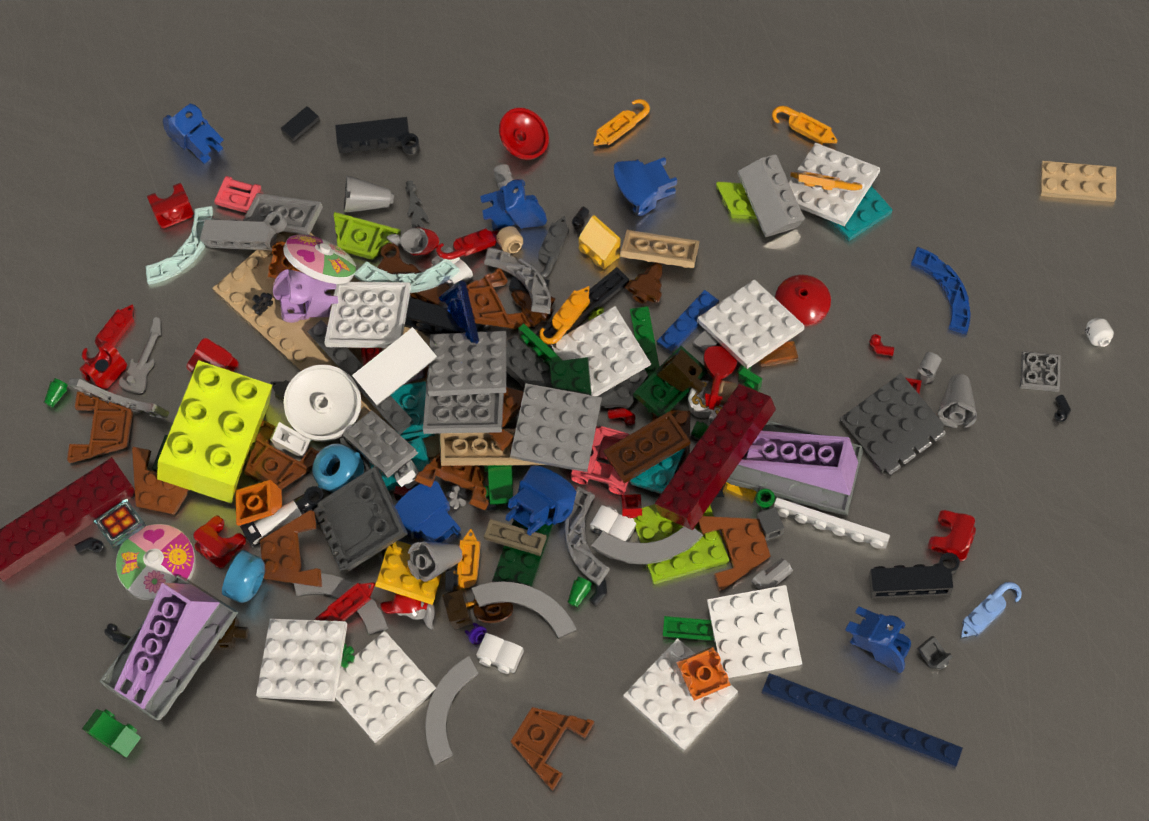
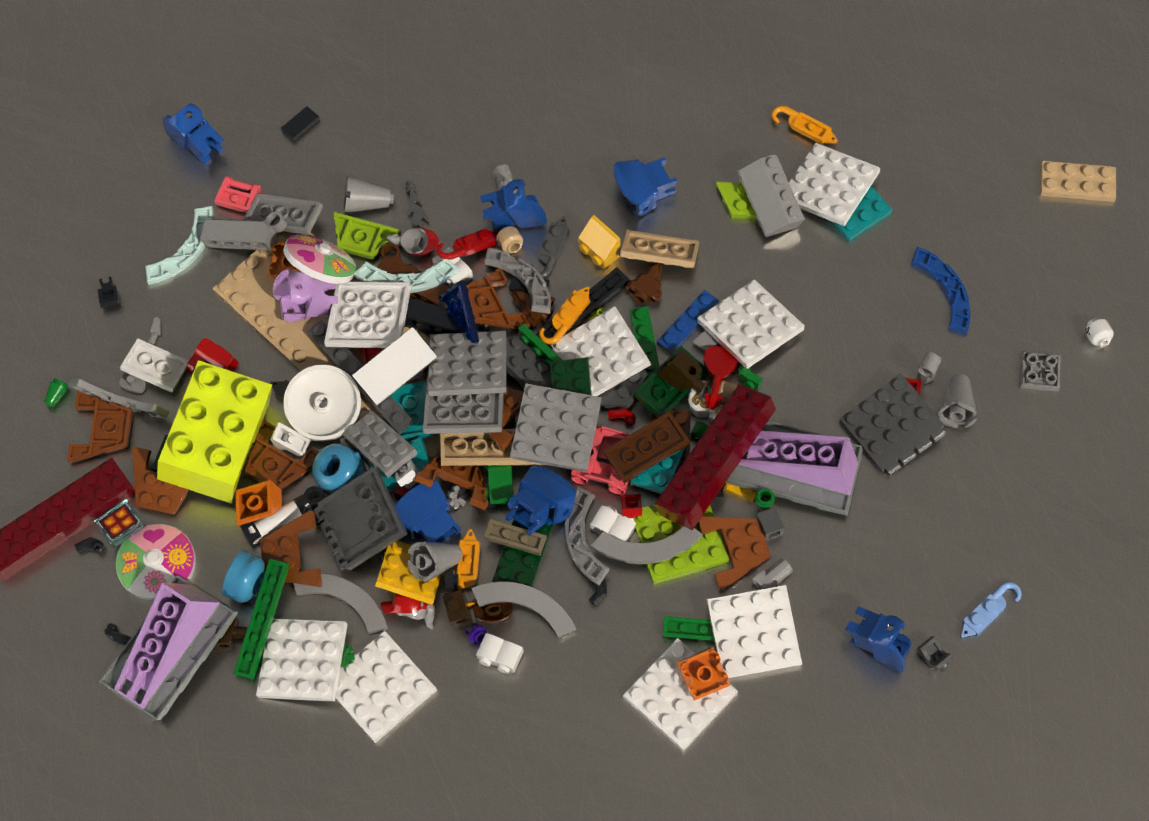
red piece [79,341,127,390] -> none
red plate [82,304,134,364] -> none
green brick [82,709,141,758] -> none
red piece [147,183,194,229] -> none
red piece [193,515,246,569] -> none
black plant [252,293,273,315] -> none
red plate [314,582,376,621] -> none
black hinge [335,117,420,154] -> none
light grey tile [425,656,479,765] -> none
red dish [499,108,549,160] -> none
dark orange wing [510,707,595,791] -> none
green cone [567,576,592,608] -> none
black arm [572,206,589,228] -> none
light orange plate [593,99,650,146] -> none
clear orange tile [759,341,798,367] -> none
dark blue plate [762,673,963,768] -> none
white plate [774,498,890,549] -> none
red dish [775,275,831,326] -> none
light orange plate [790,171,863,191] -> none
red arm [869,334,894,356] -> none
black hinge [869,553,960,598] -> none
red piece [928,510,976,561] -> none
black arm [1054,395,1071,422] -> none
none -> black plate [97,277,119,308]
none -> white plate [120,338,188,393]
none -> green plate [233,559,290,680]

